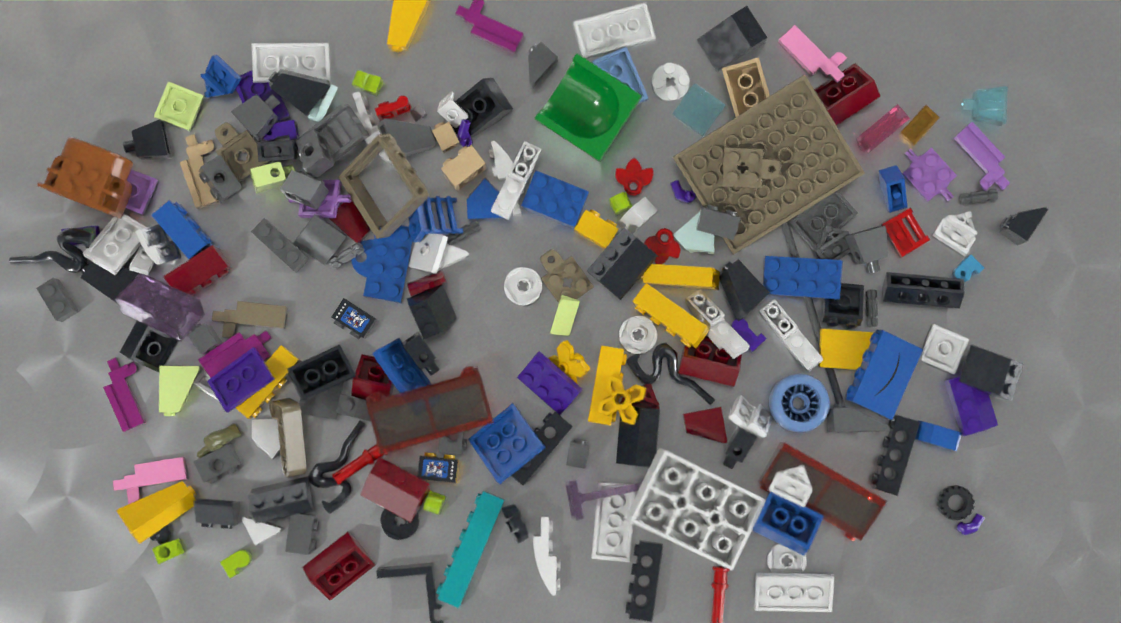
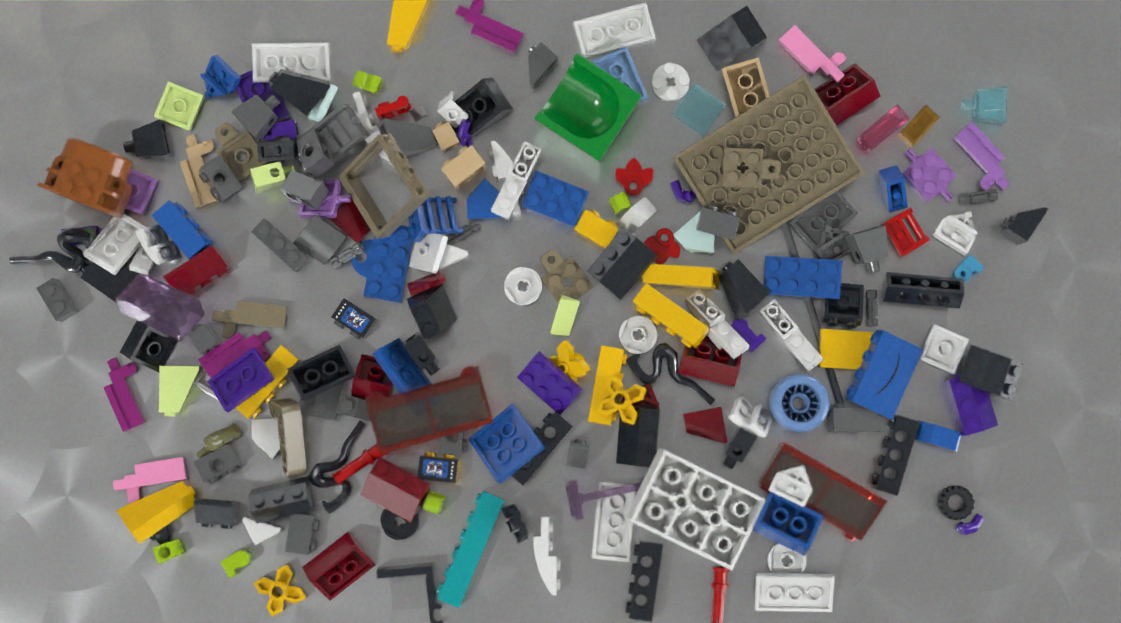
none -> yellow plant [254,564,306,616]

